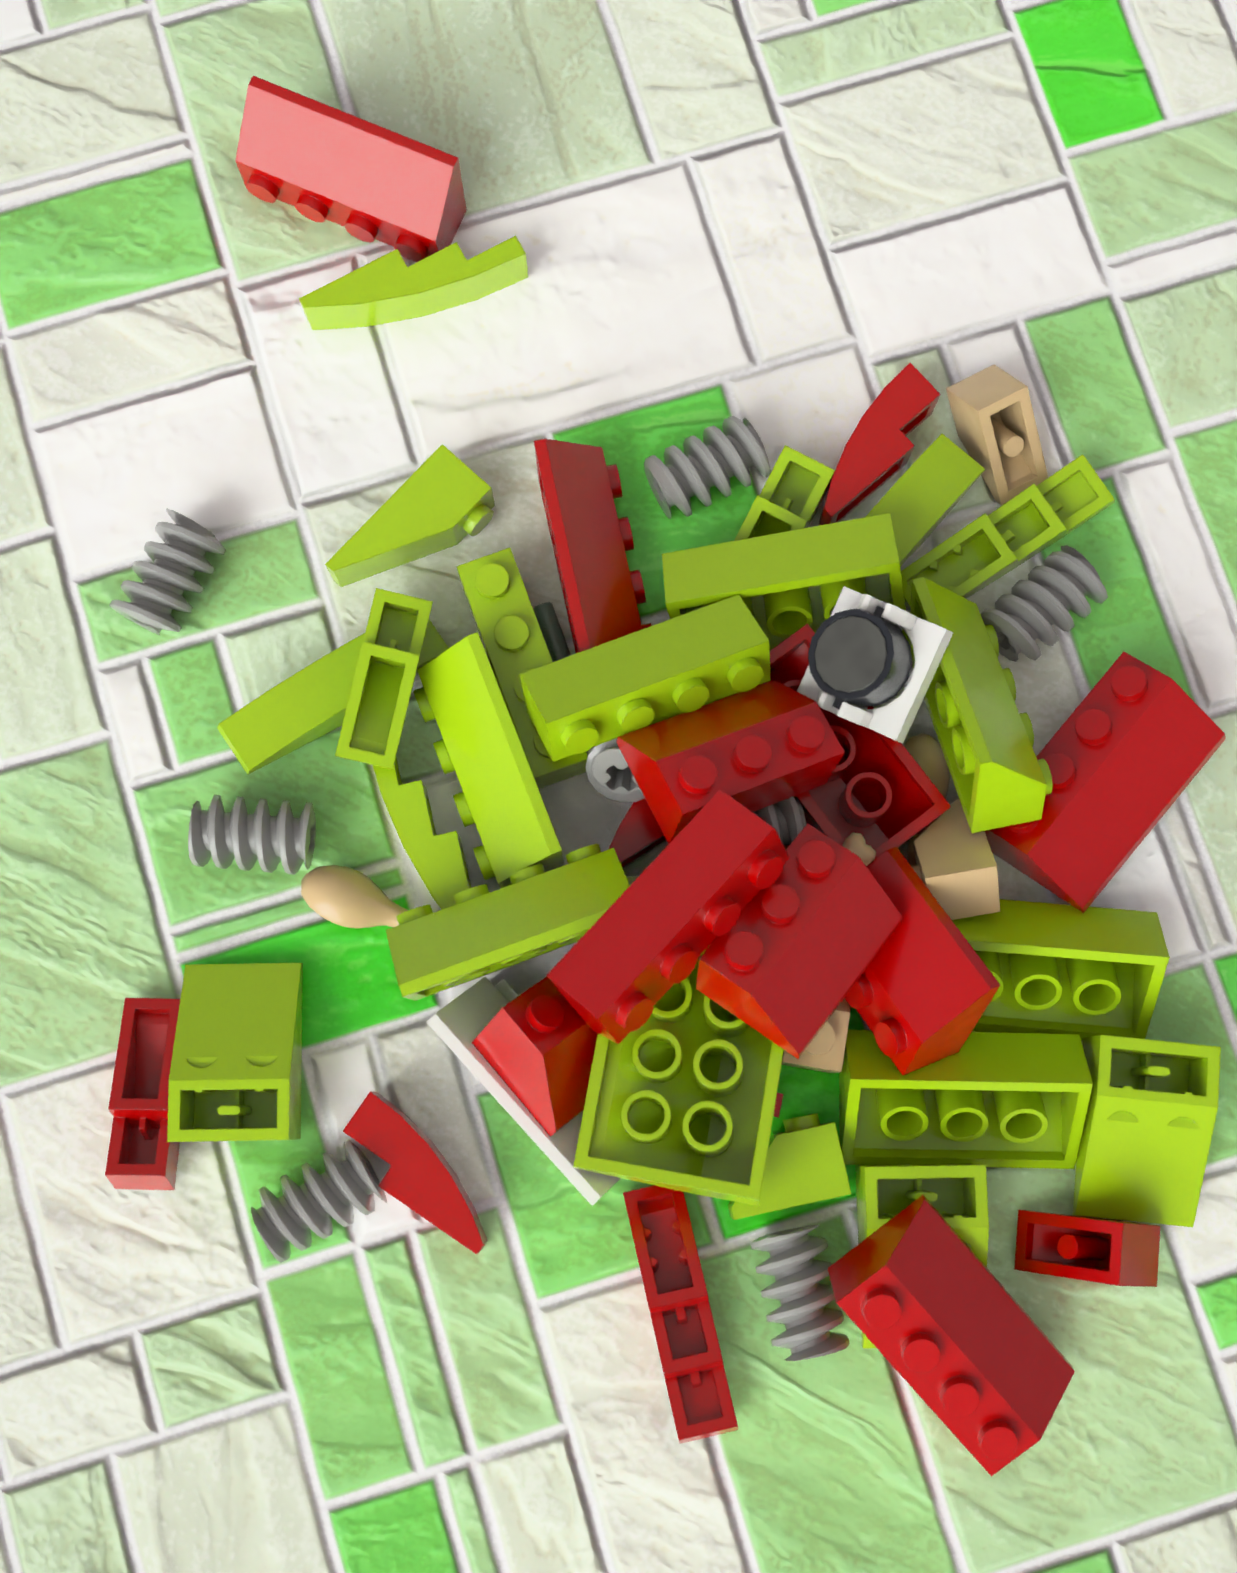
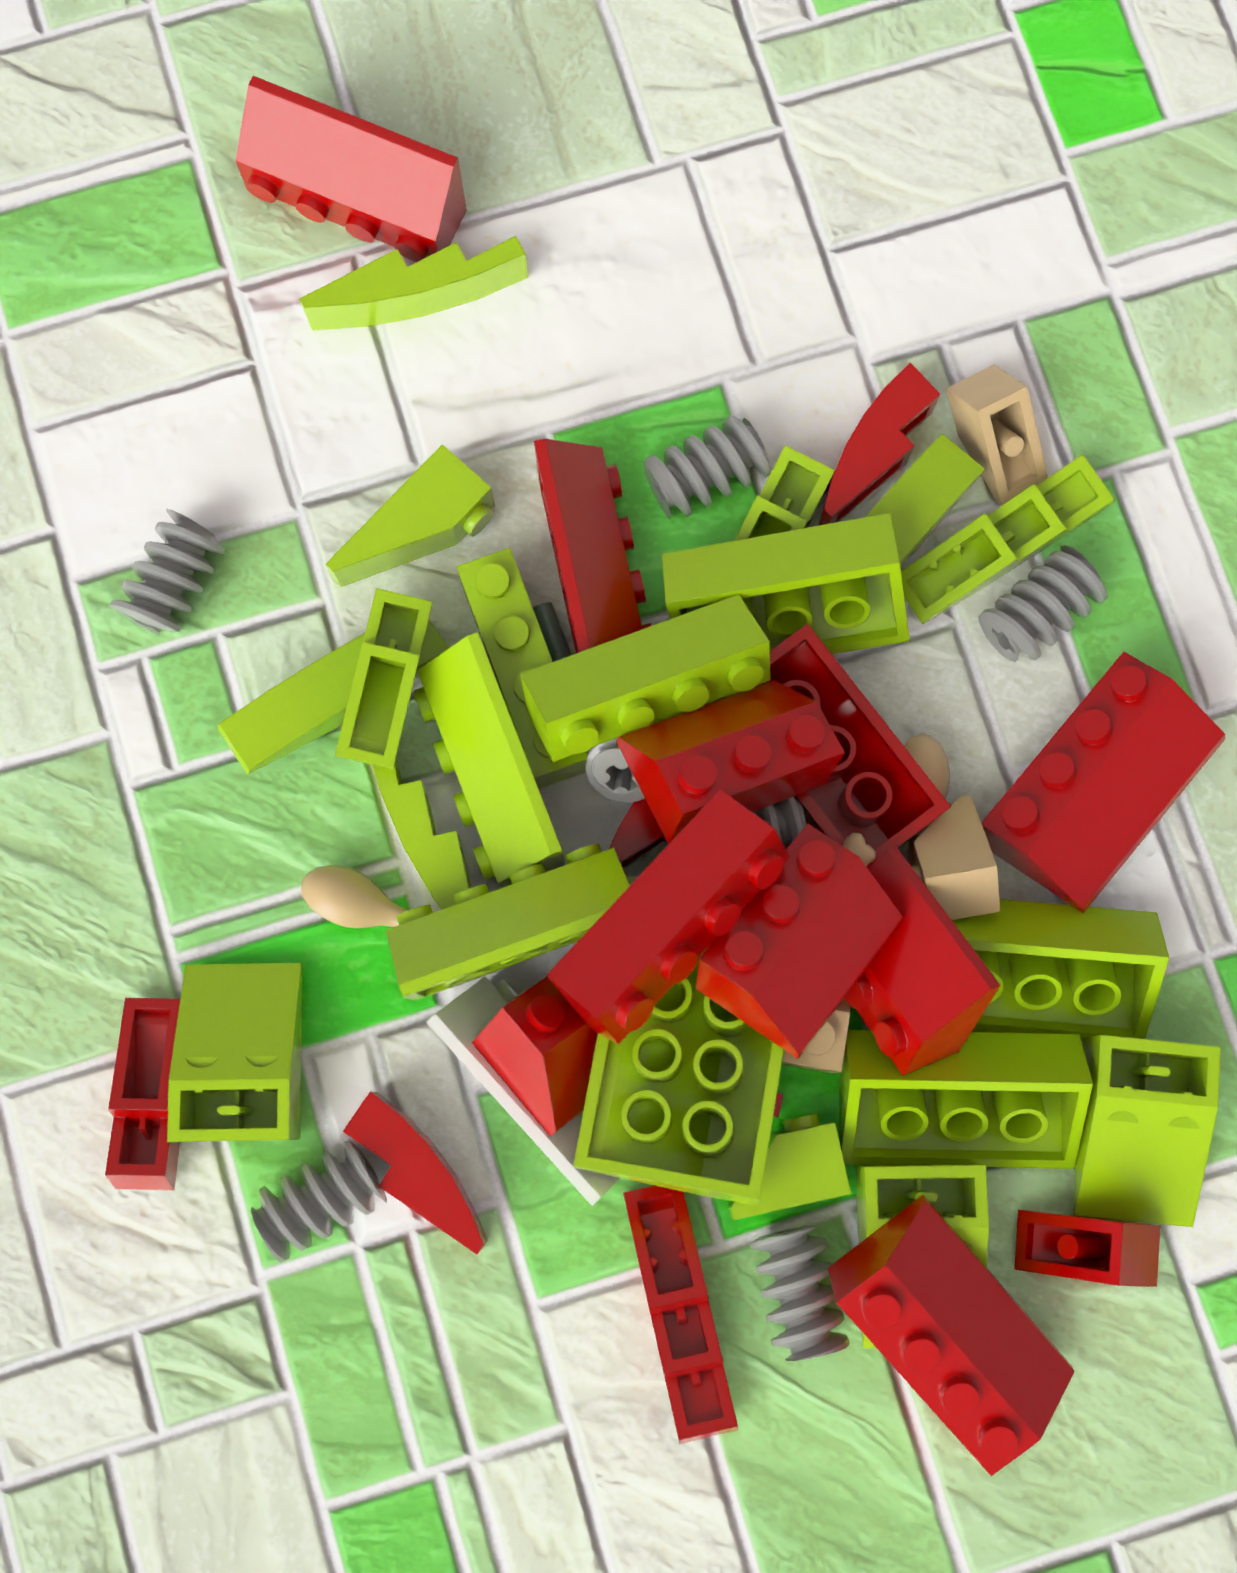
light grey piece [188,794,316,875] -> none
piece [797,586,953,743] -> none
lime slope [908,577,1052,833] -> none

